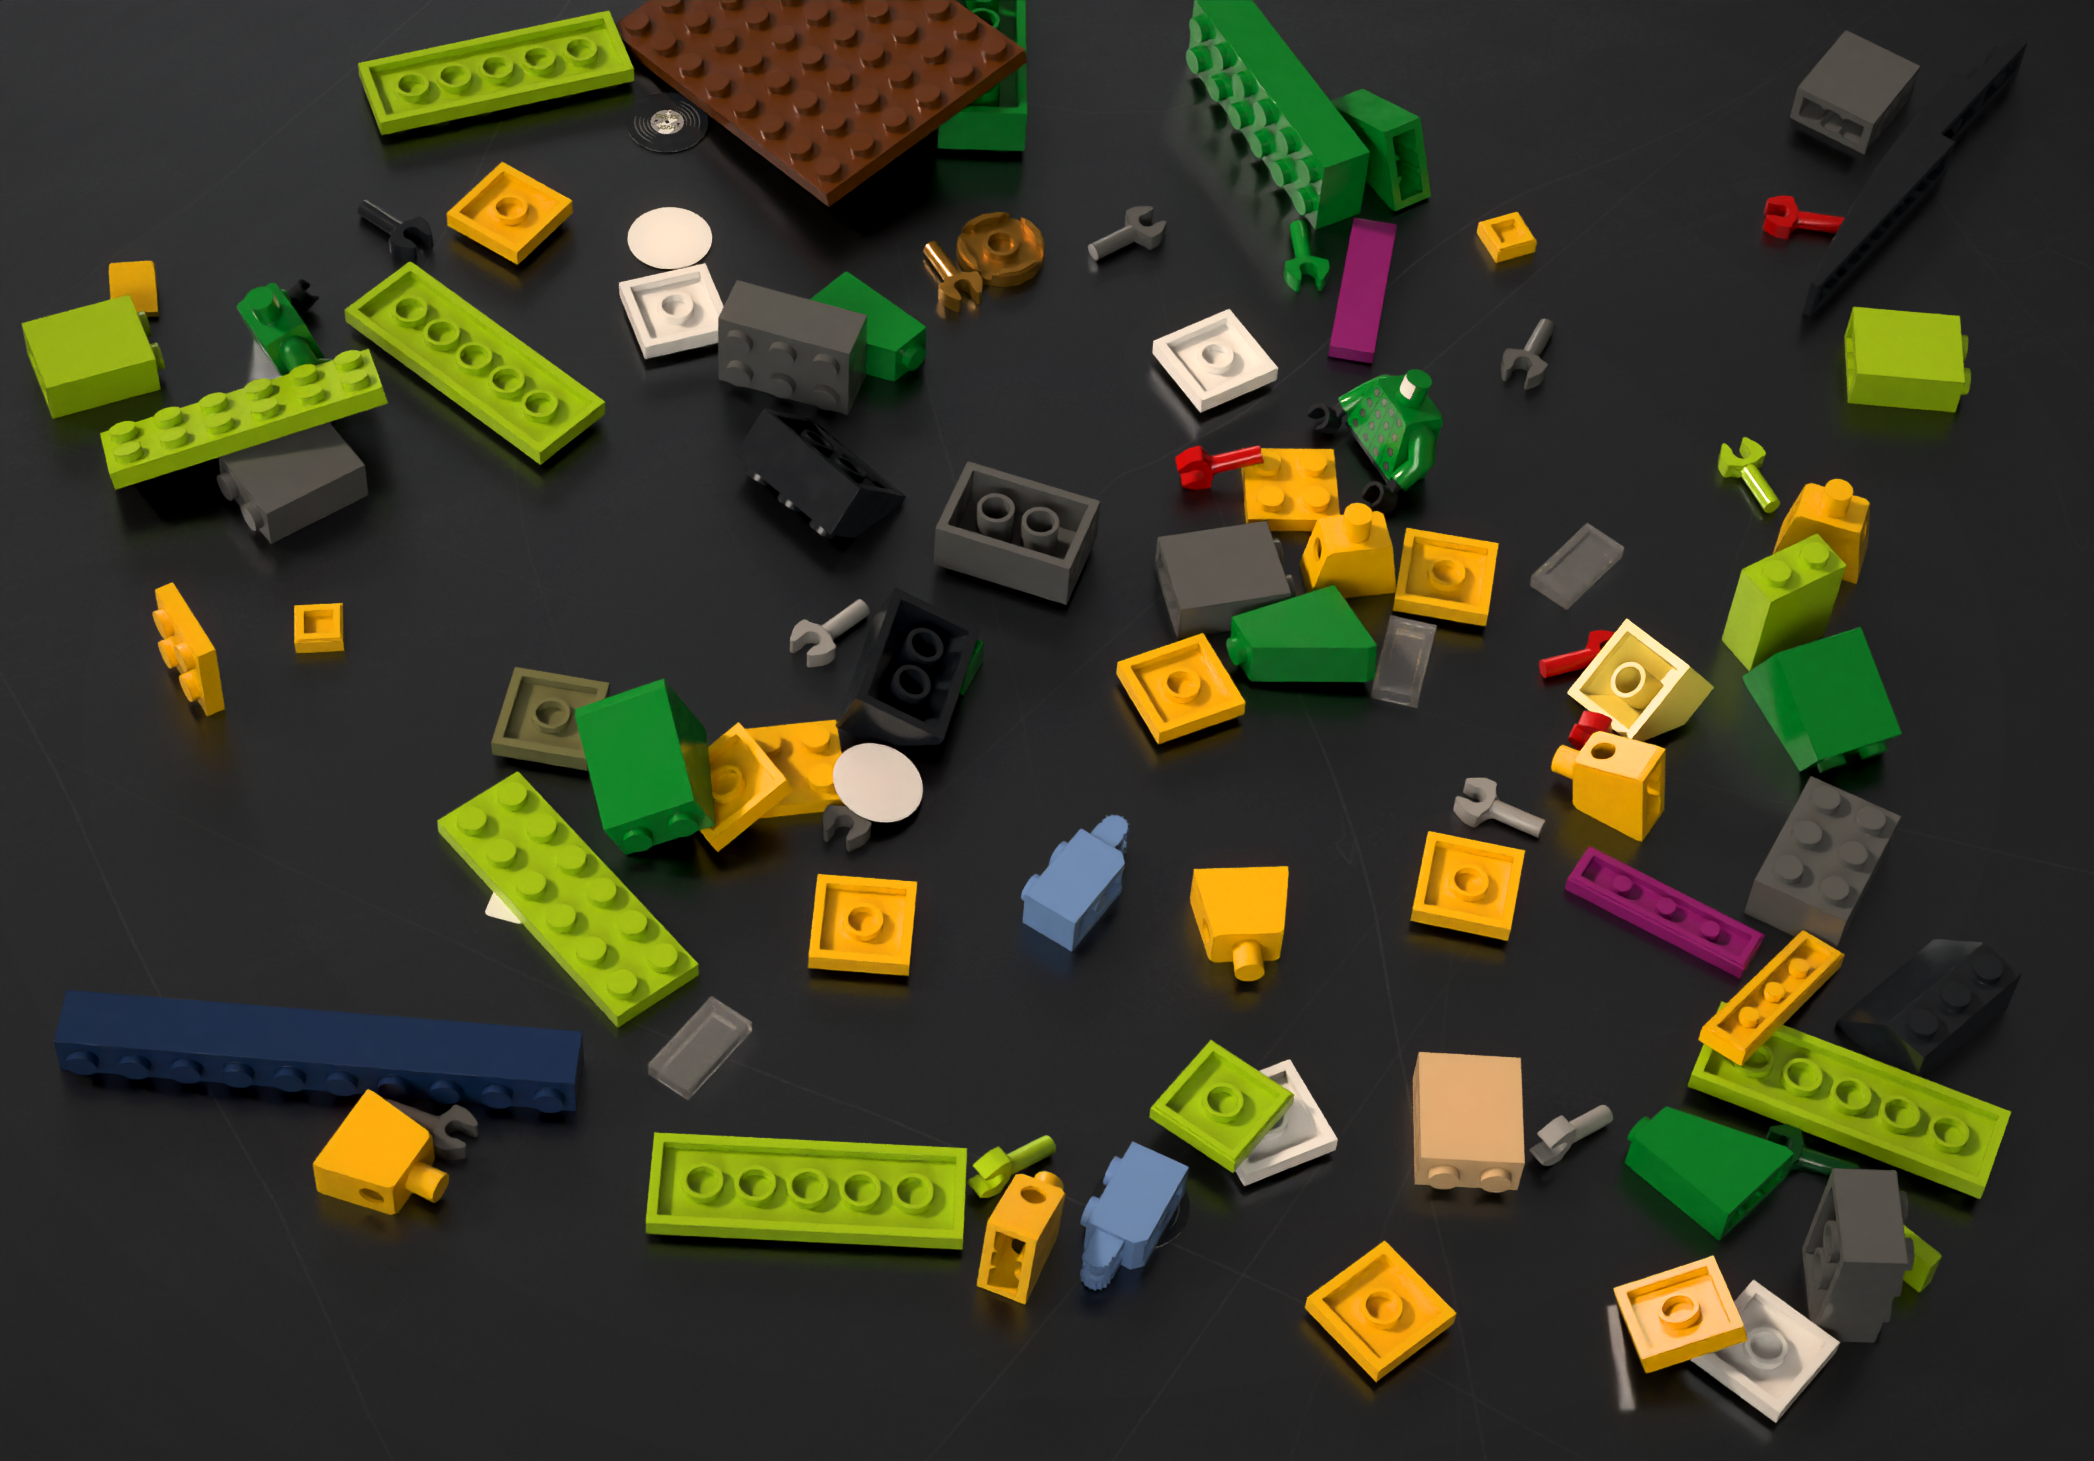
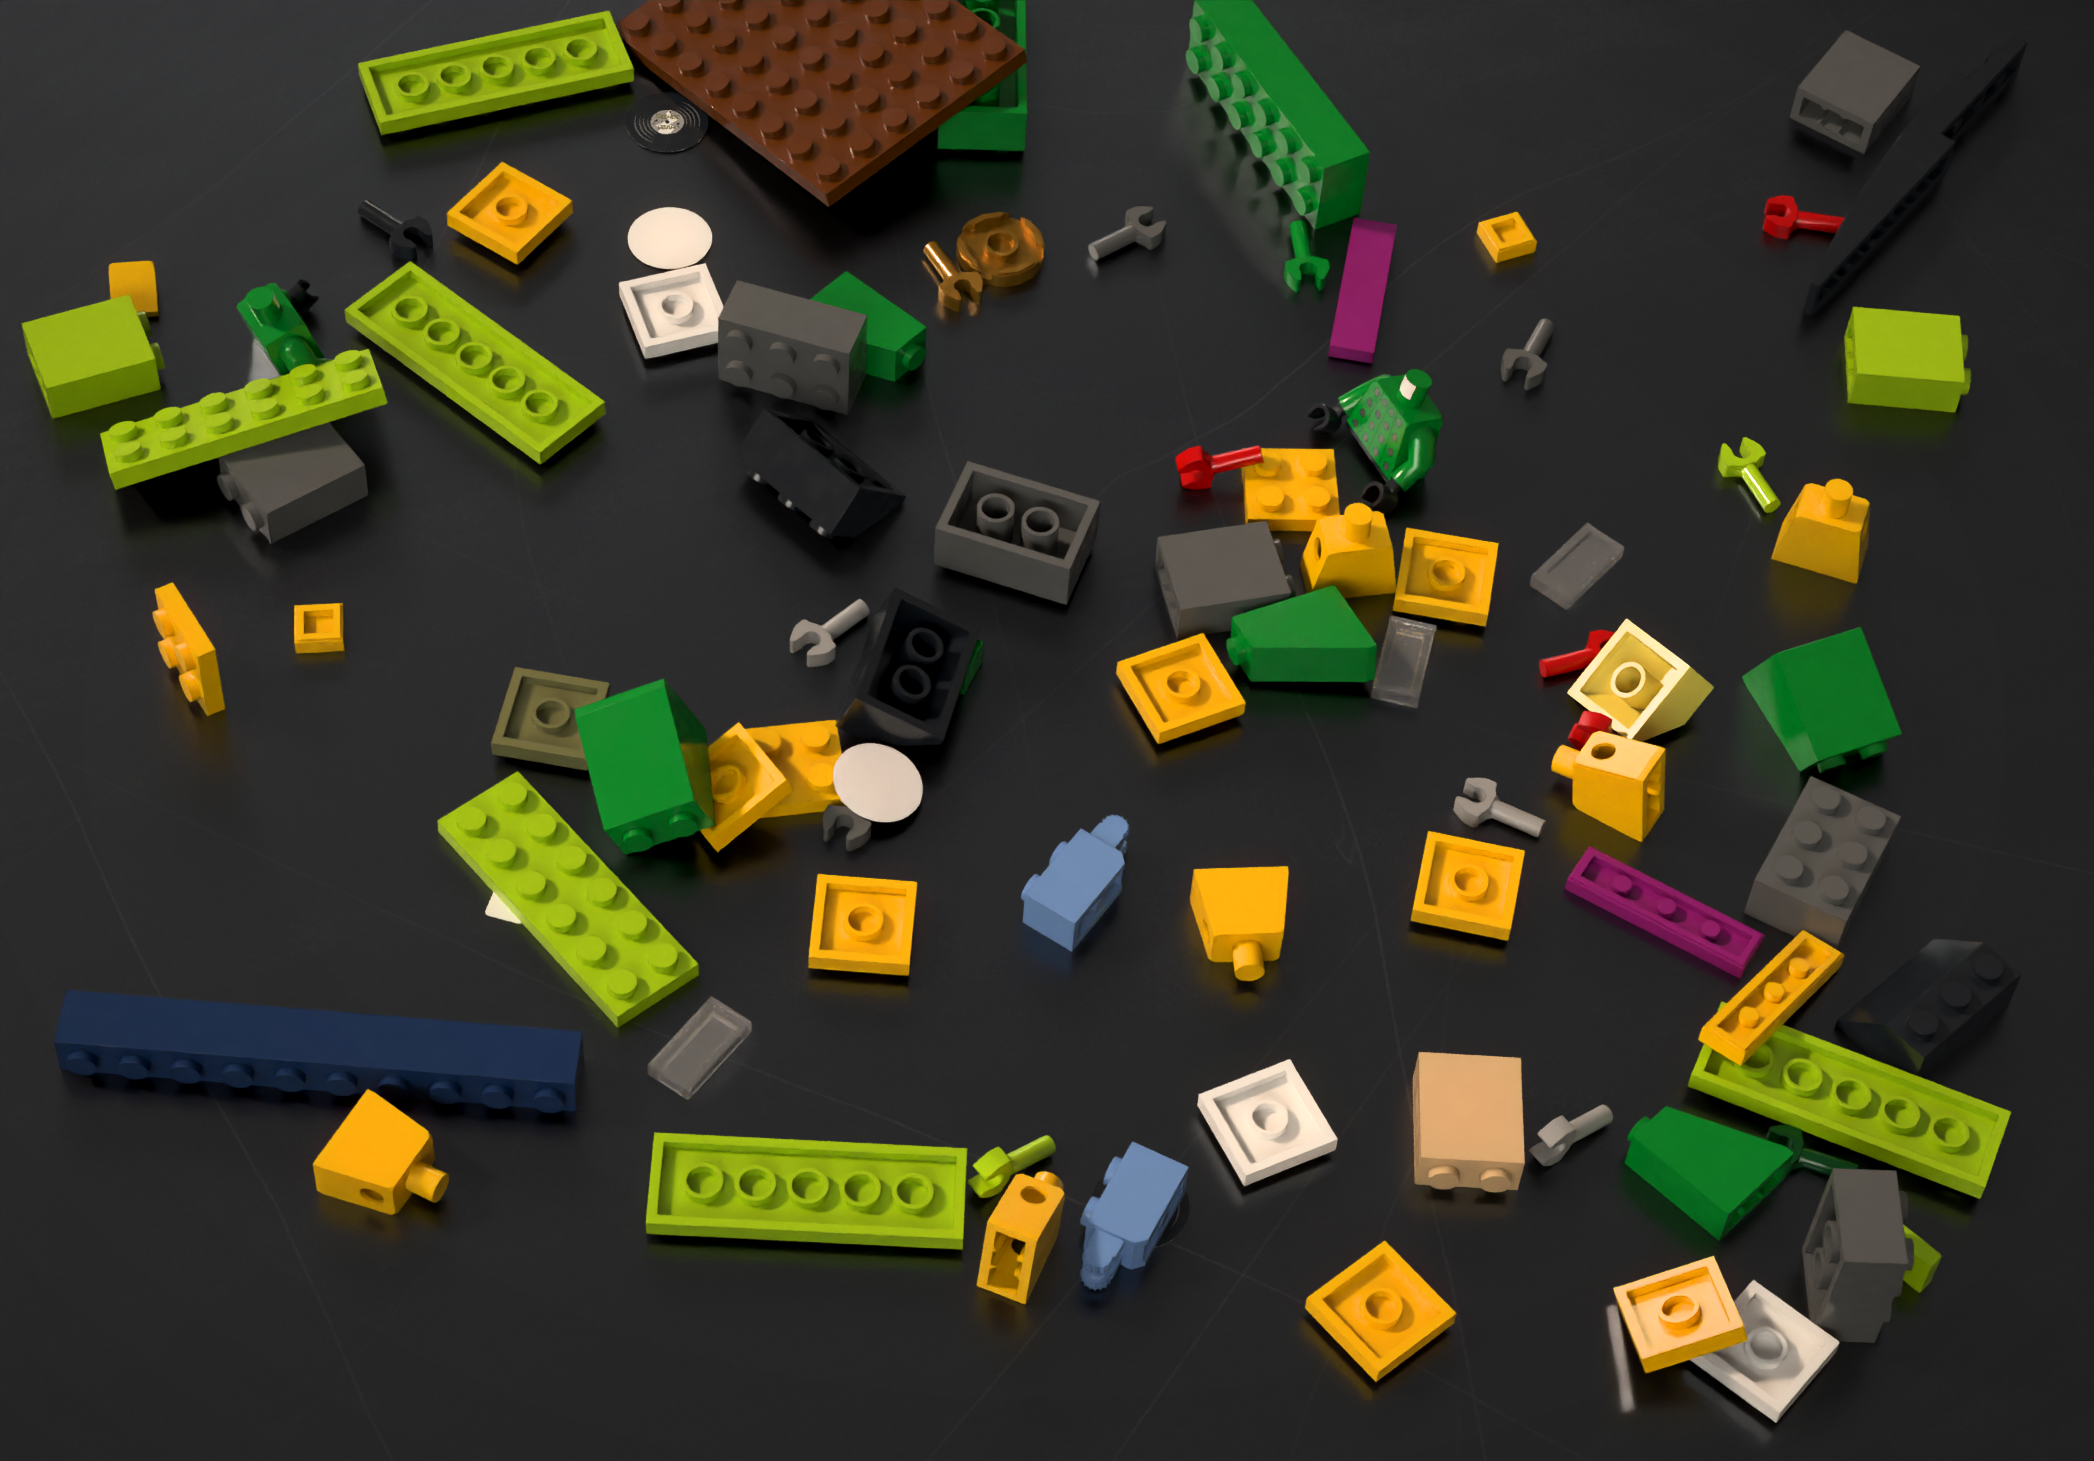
dark grey bar [386,1099,479,1160] -> none
lime tile [1149,1040,1295,1173] -> none
white plate [1152,309,1278,413] -> none
green slope [1331,88,1431,211] -> none
lime brick [1722,533,1847,671] -> none

